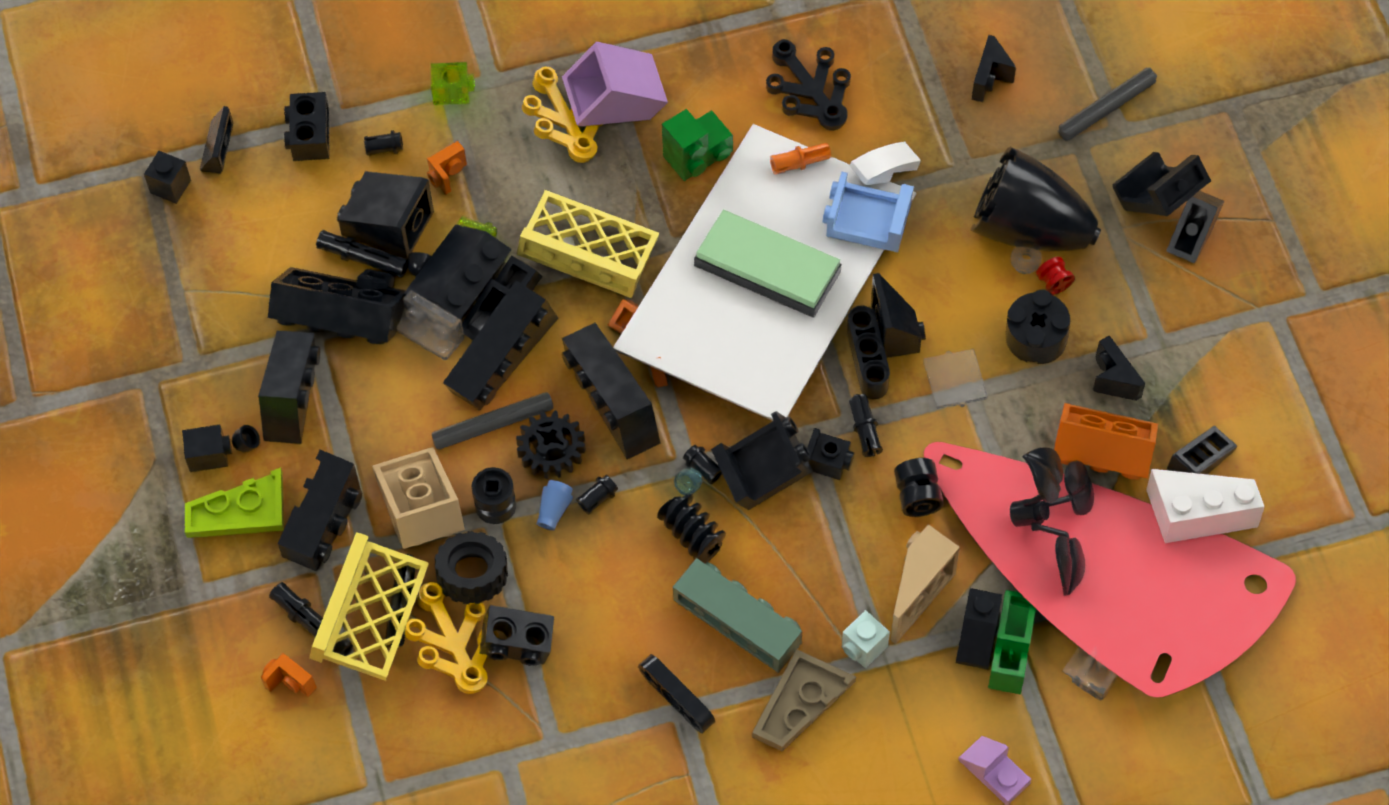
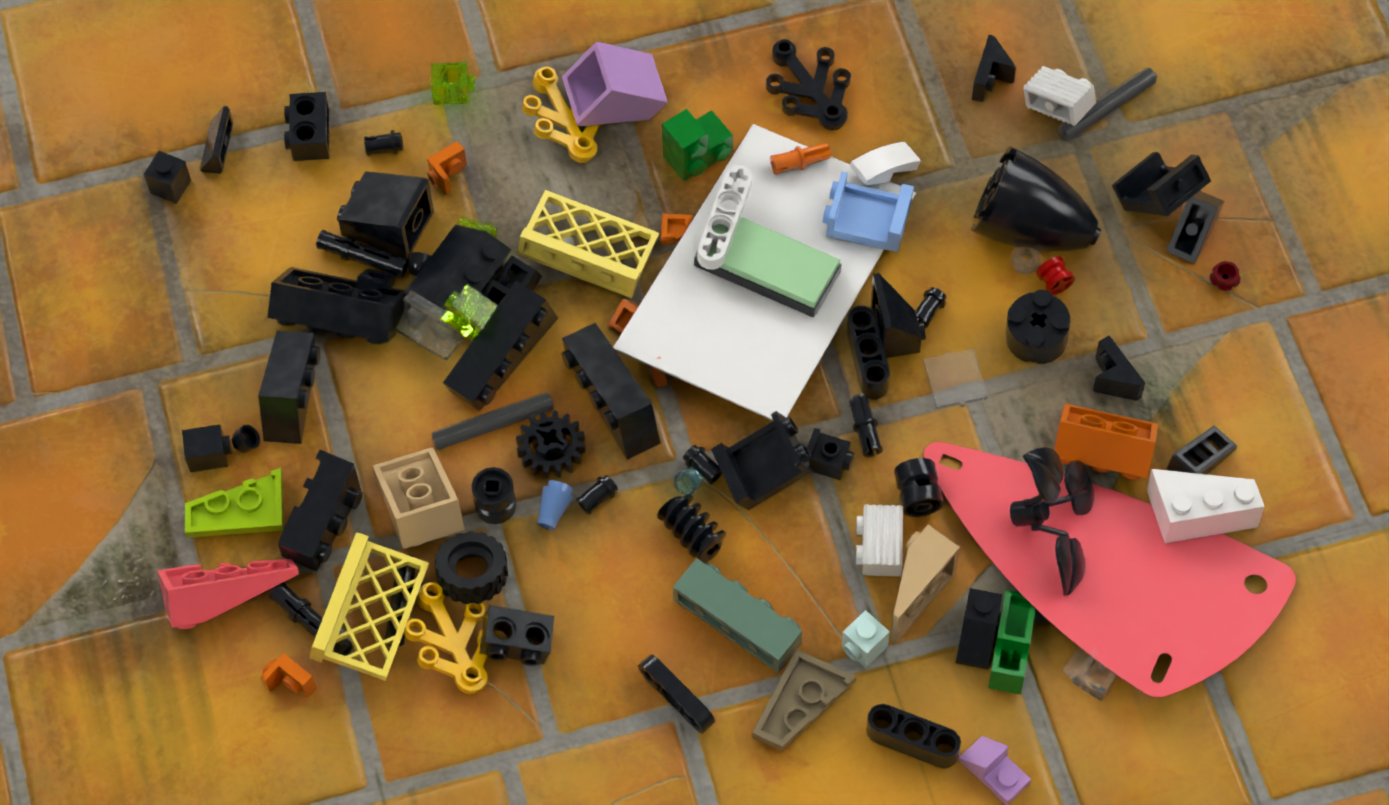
none -> coral wedge [157,559,299,629]
none -> clear neon green brick [441,284,498,341]
none -> orange tile [661,214,693,246]
none -> white beam [697,165,752,270]
none -> white brick [856,504,903,577]
none -> black beam [866,704,961,768]
none -> black pin [915,287,947,328]
none -> white brick [1023,66,1096,126]
none -> dark red plate [1210,261,1241,291]

